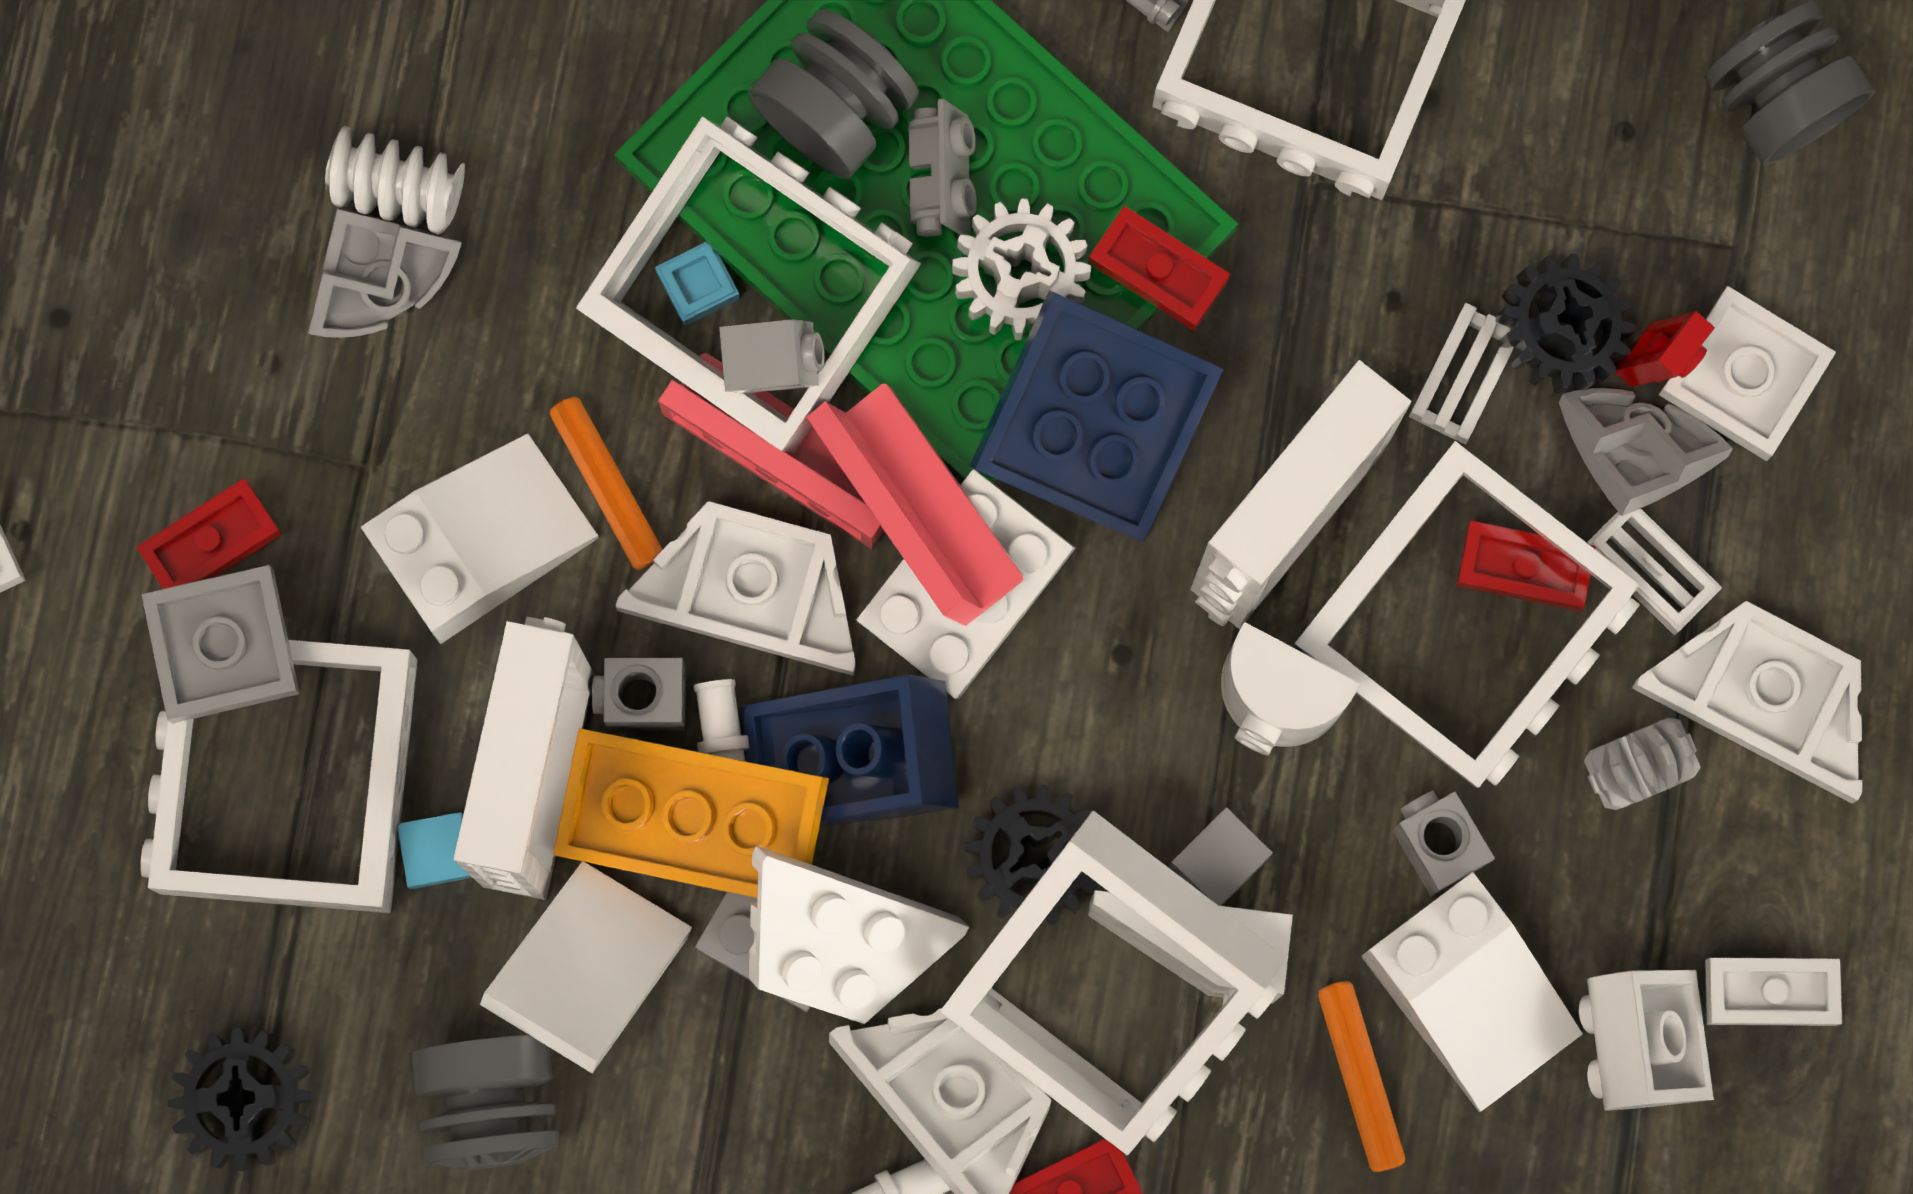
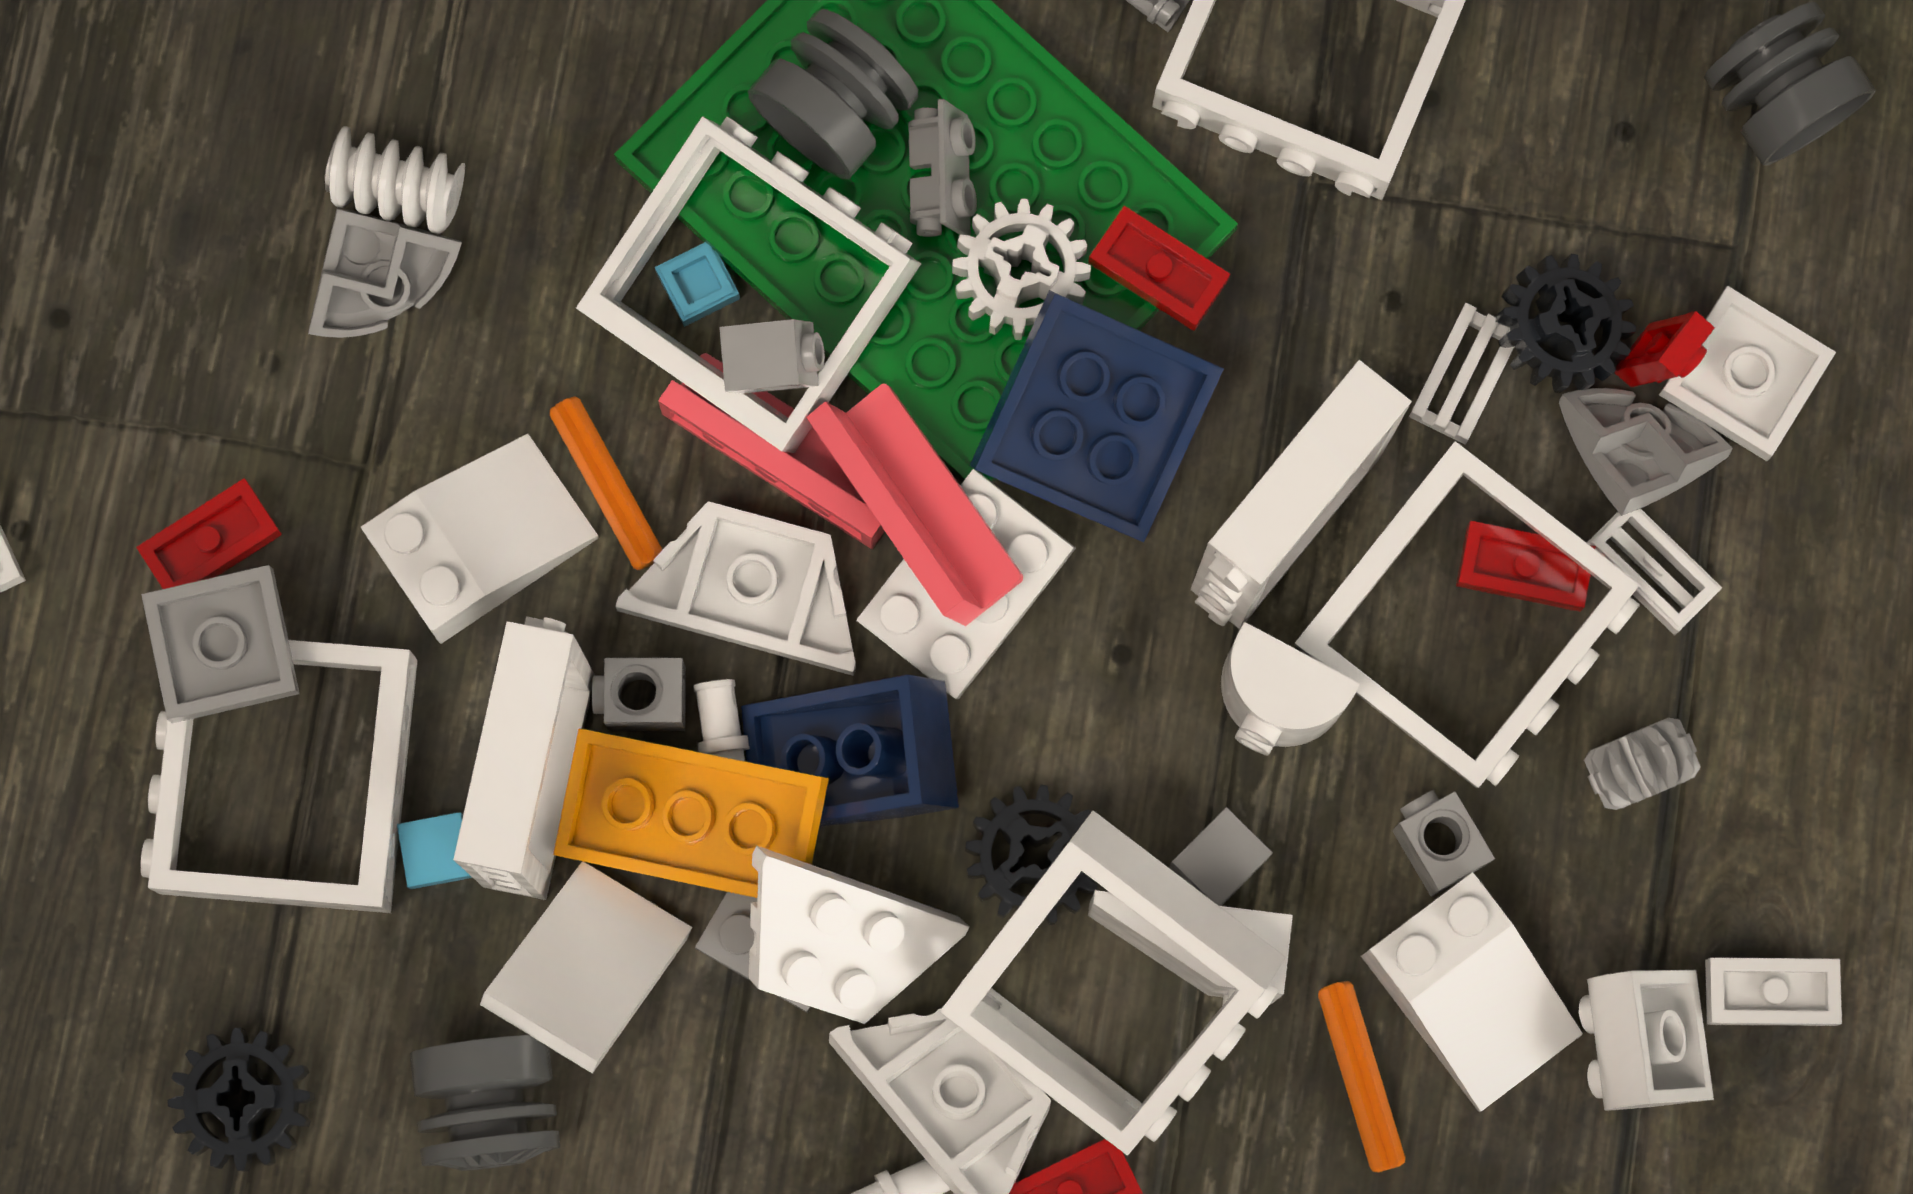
white wing [1632,601,1862,803] -> none

